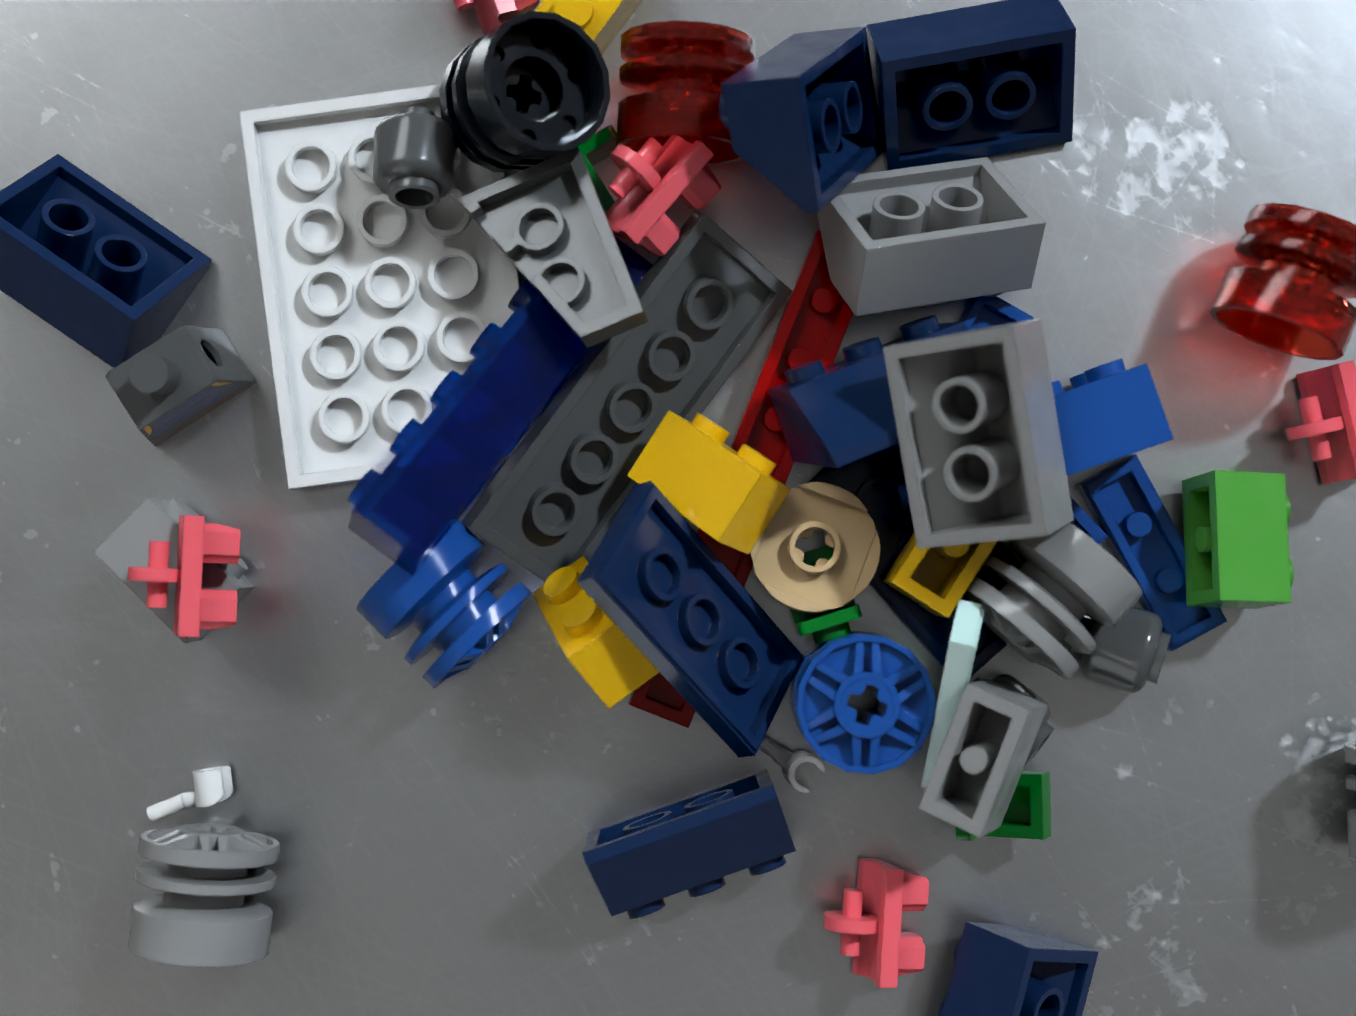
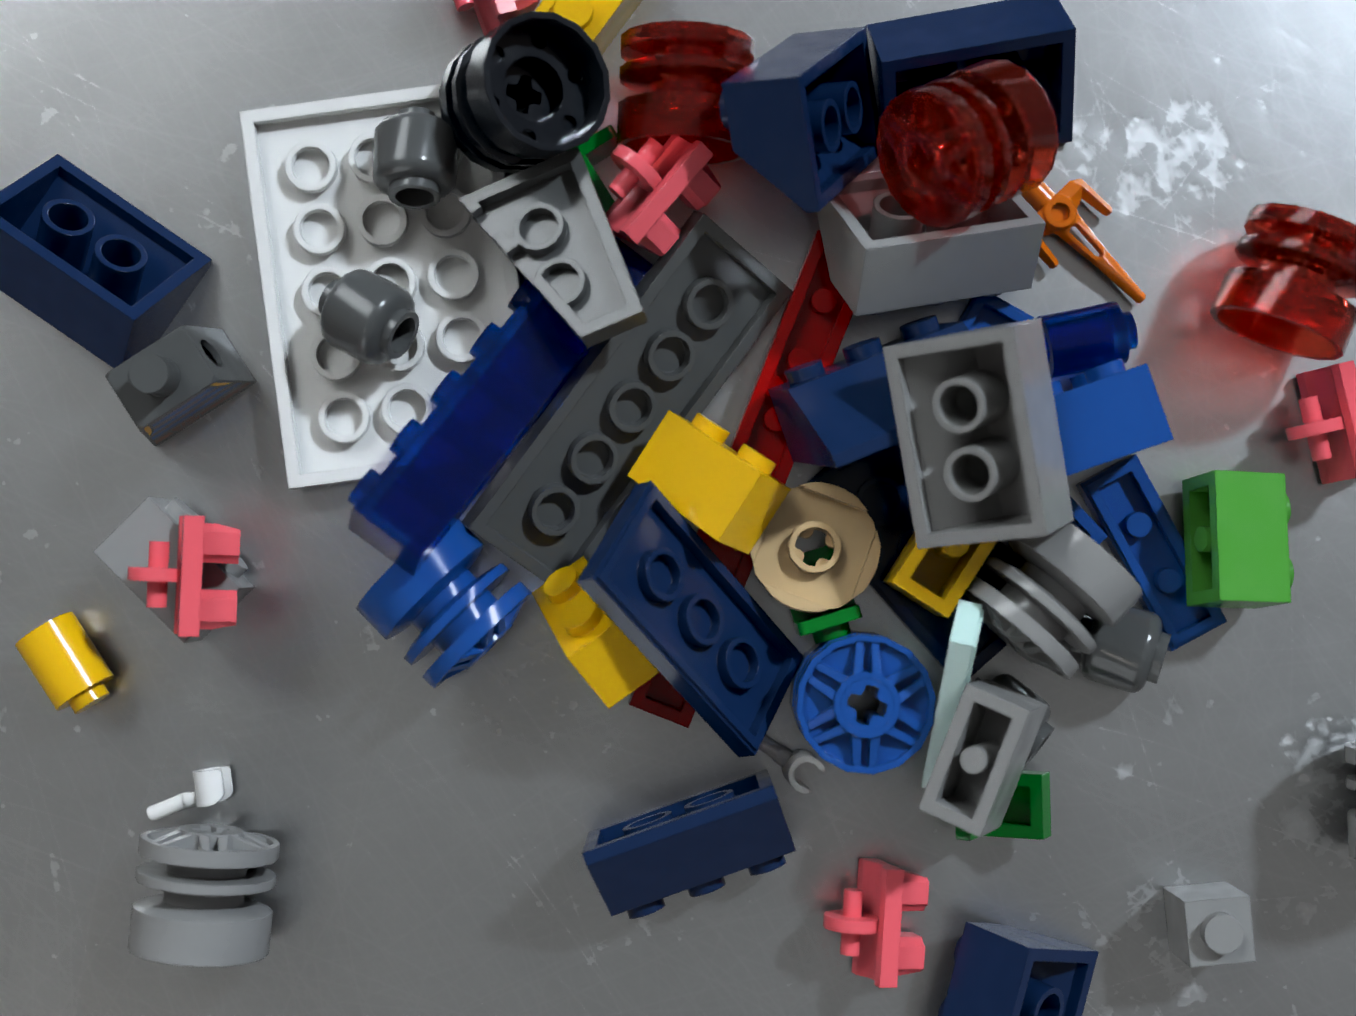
none -> yellow brick [15,611,114,714]
none -> dark grey head [318,269,419,365]
none -> clear red wheel [876,59,1059,228]
none -> orange piece [1004,159,1146,303]
none -> clear blue brick [1037,301,1138,378]
none -> light grey brick [1163,881,1256,968]

